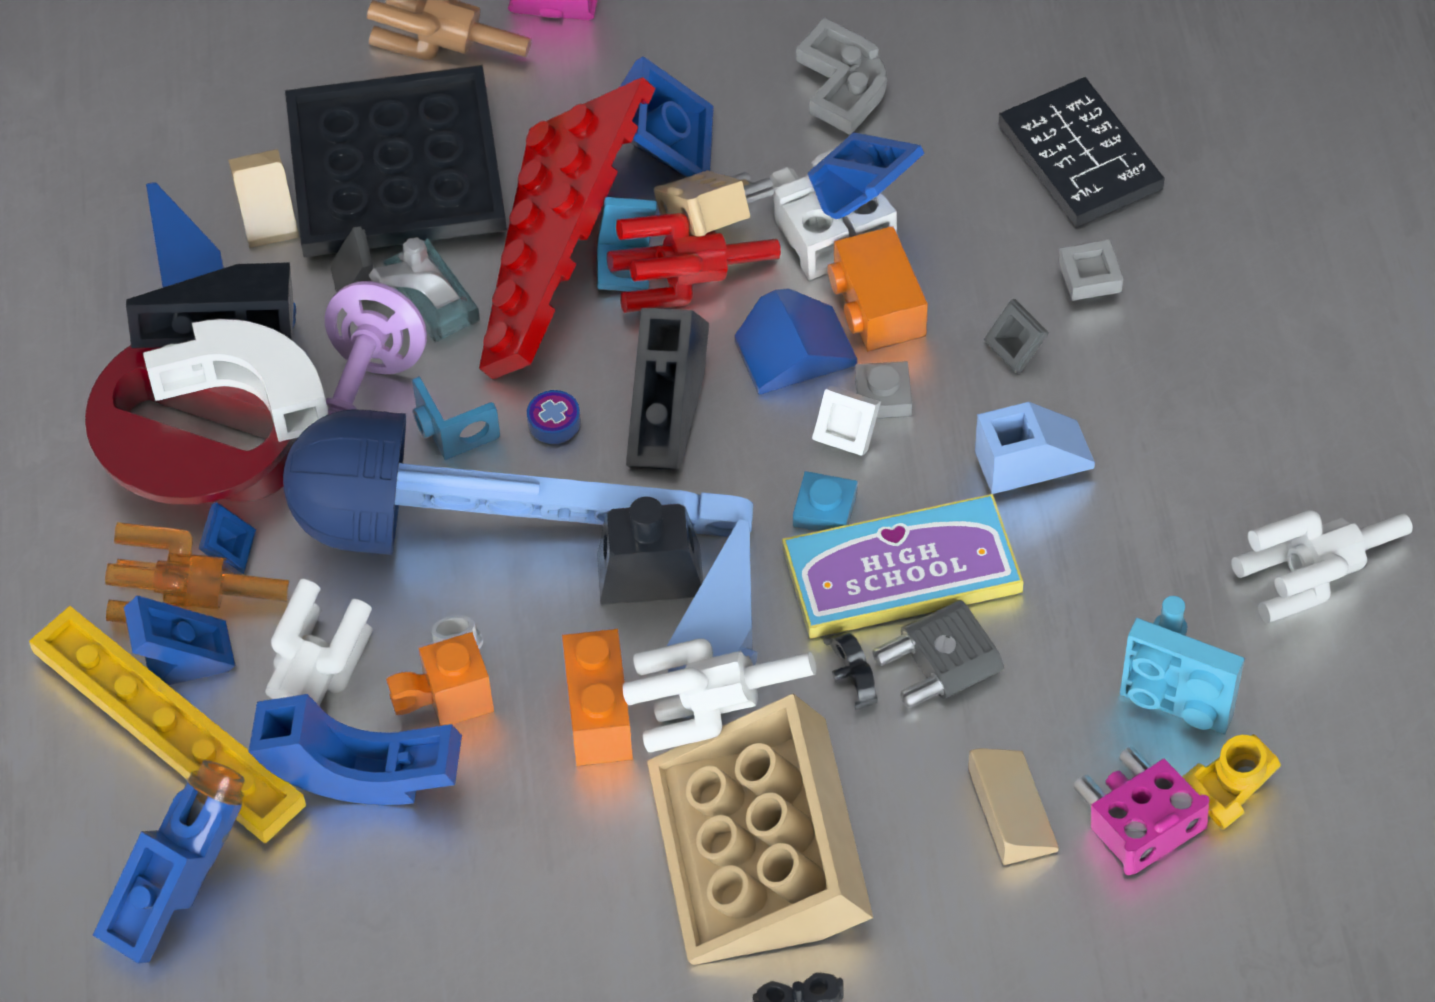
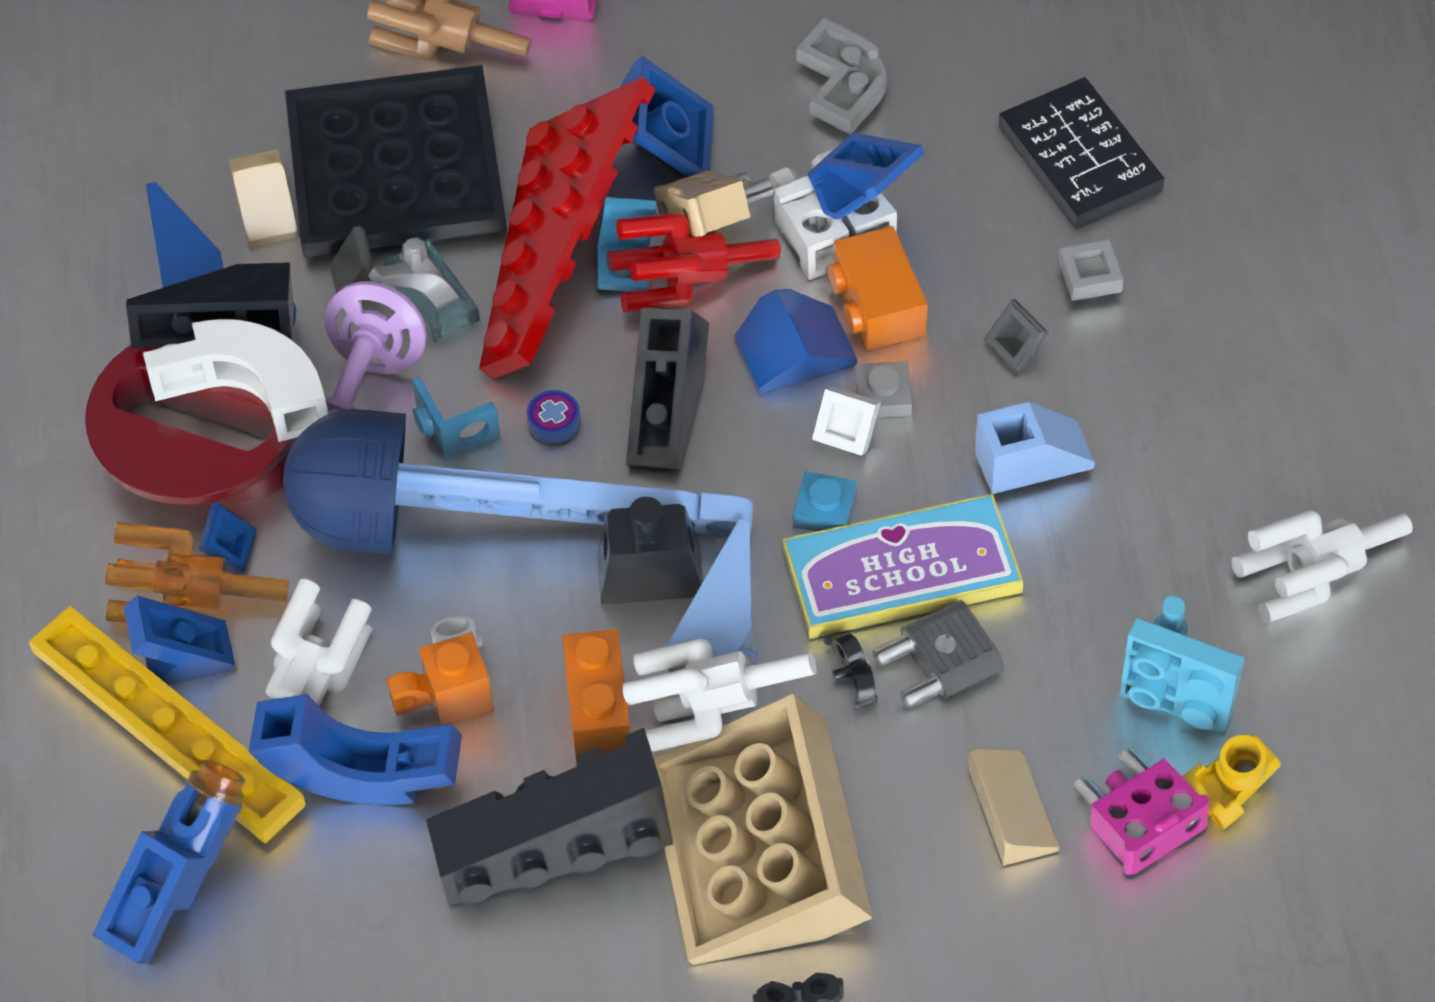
none -> black wedge [426,728,673,906]

